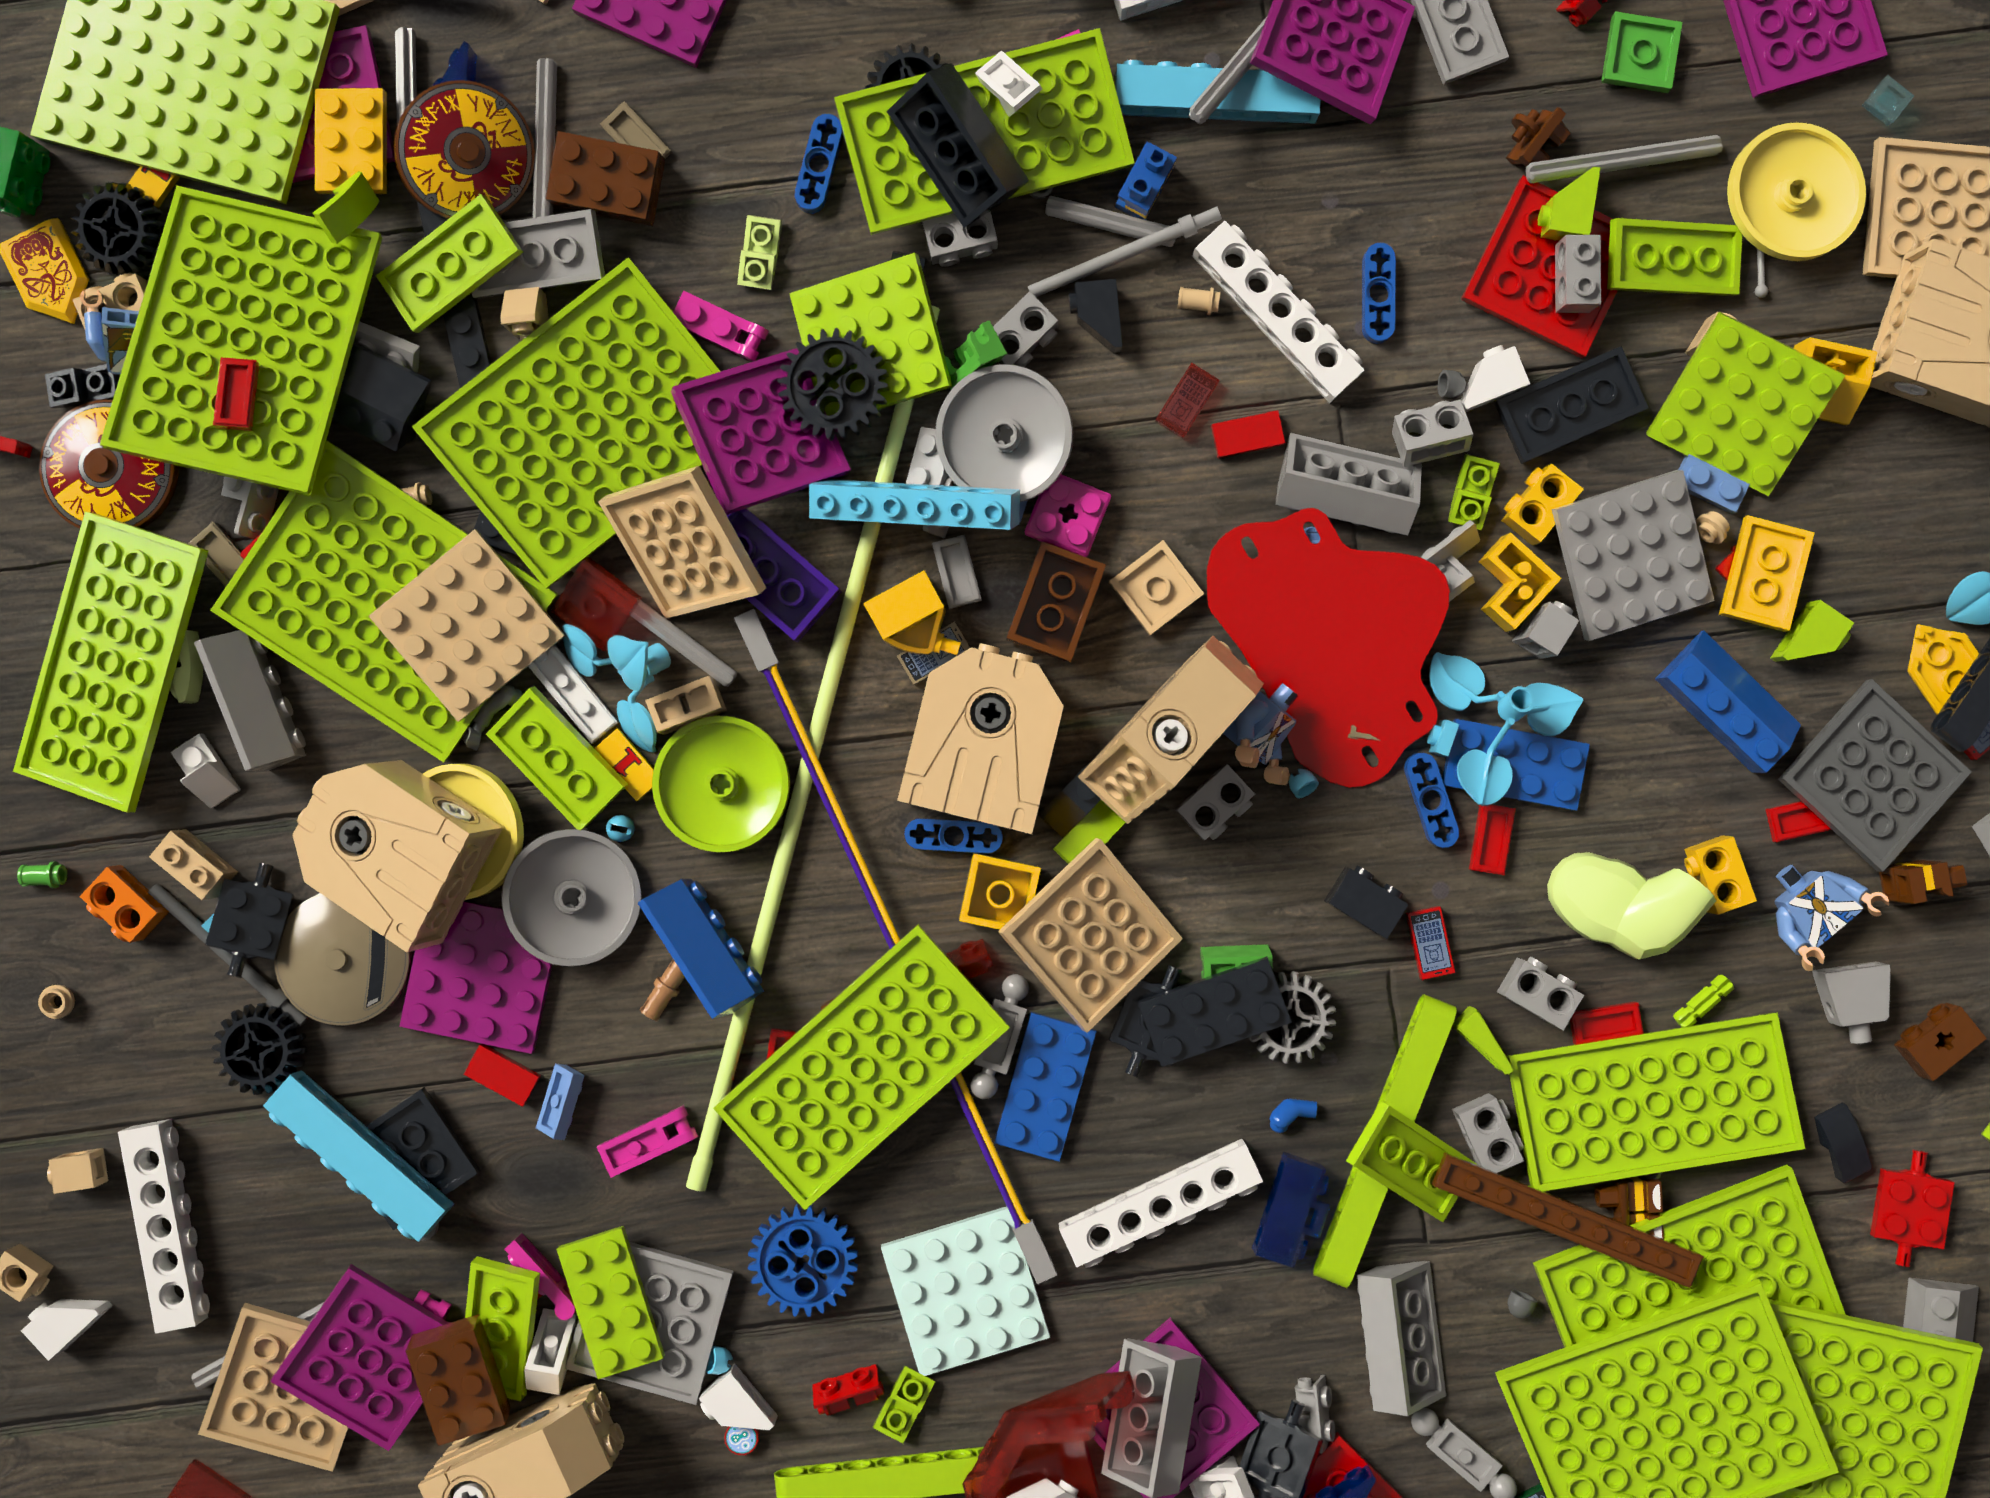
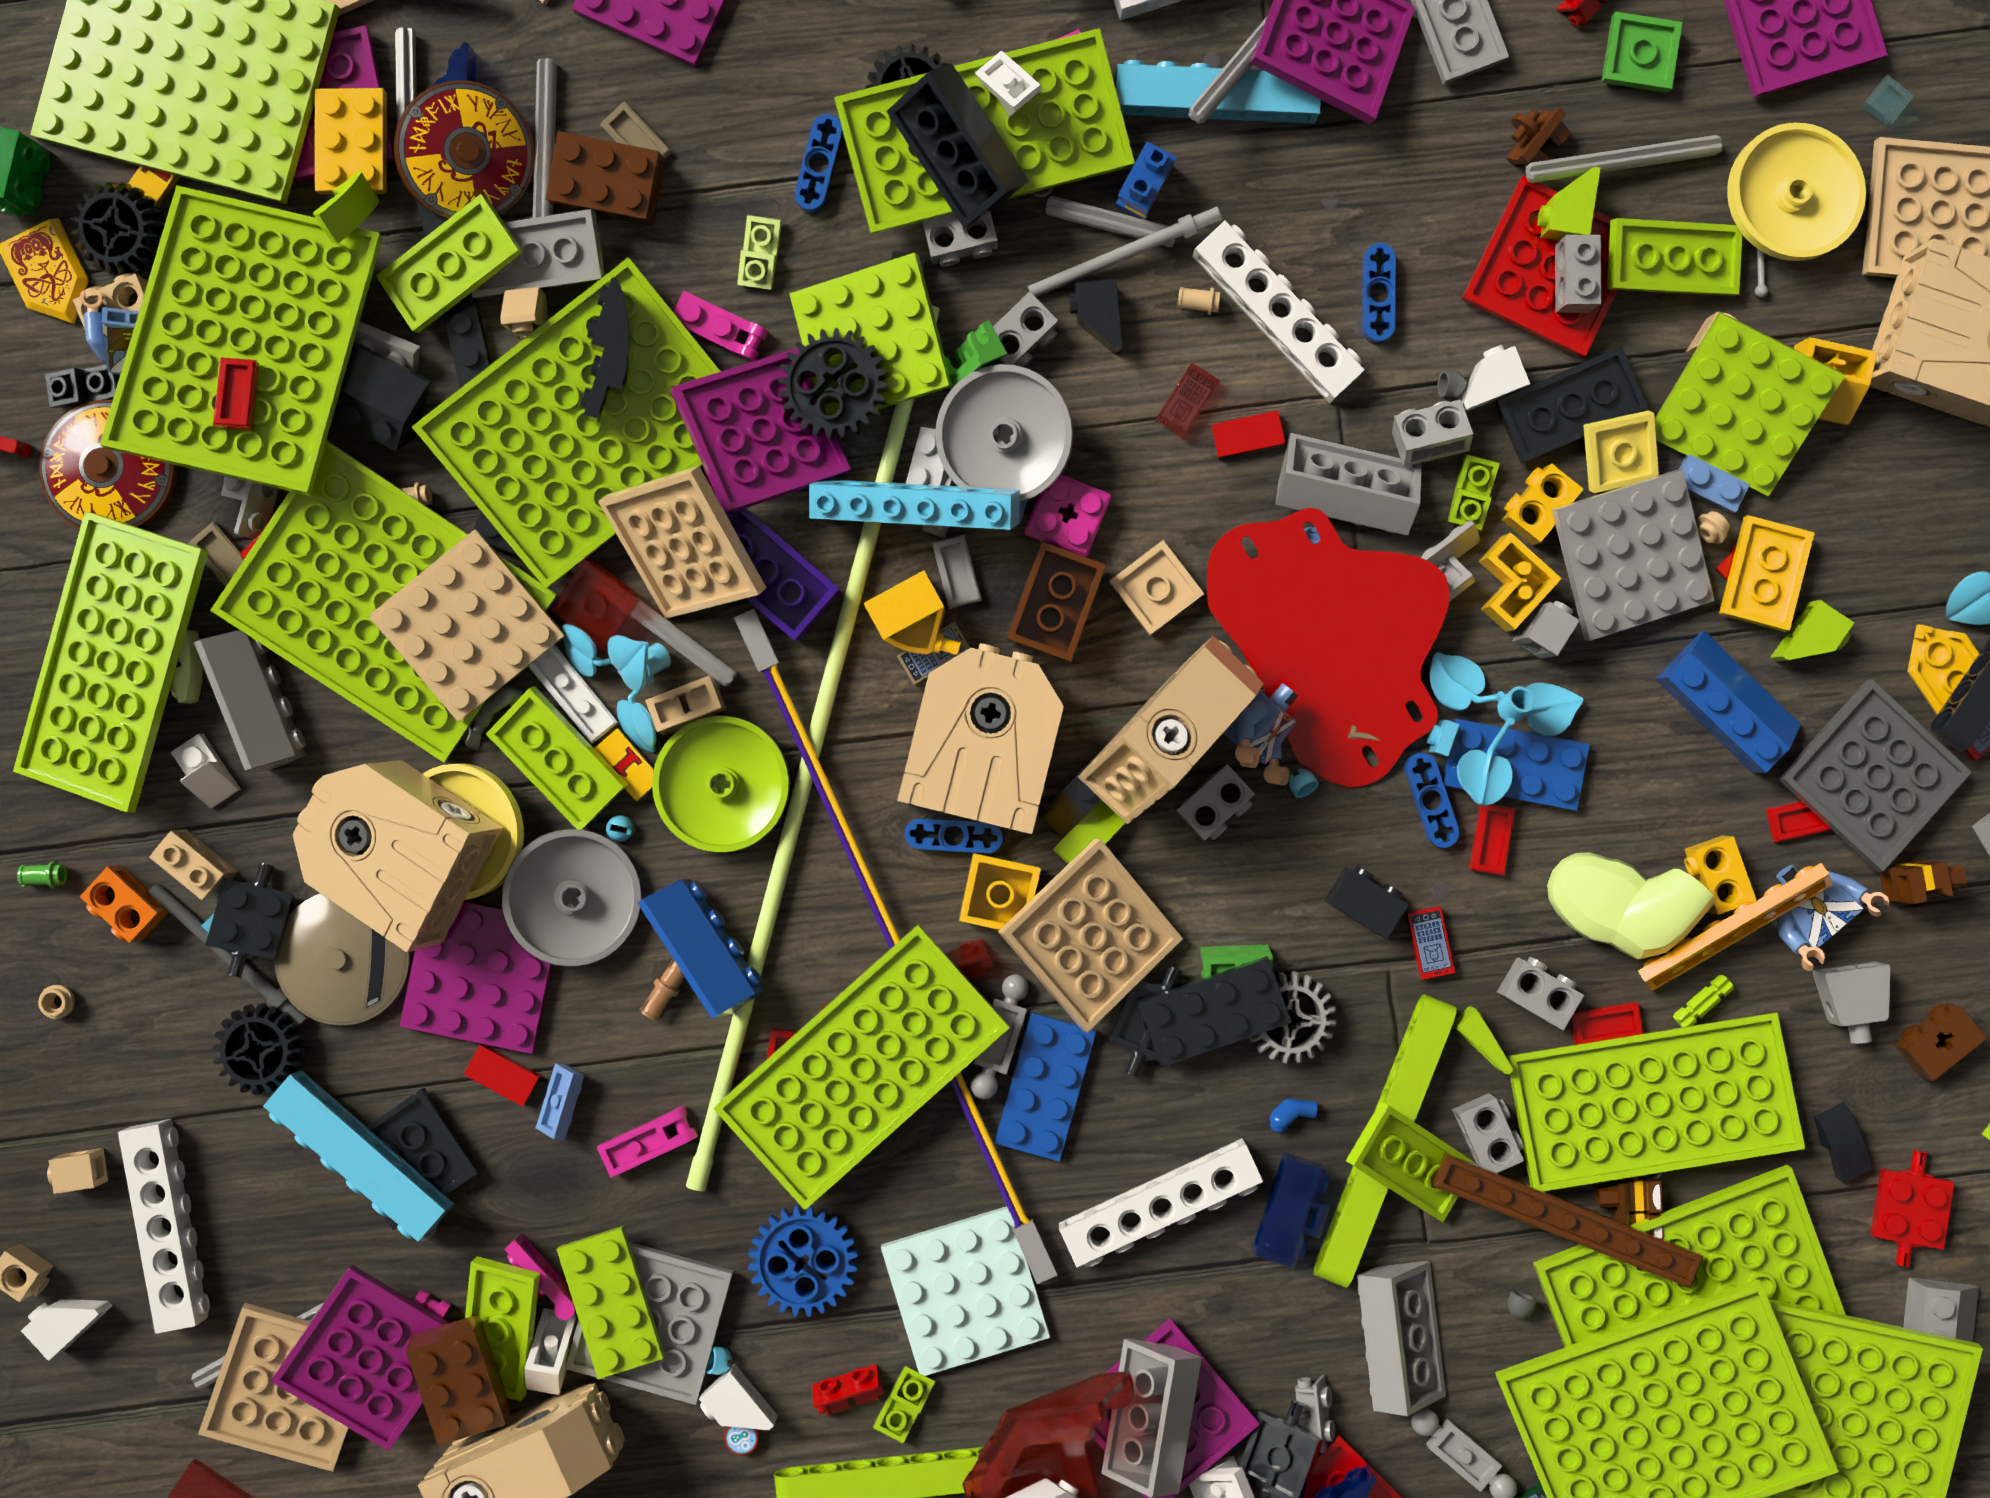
none -> black slope [580,278,630,423]
none -> light yellow plate [1583,411,1659,493]
none -> light orange plate [1638,863,1833,992]

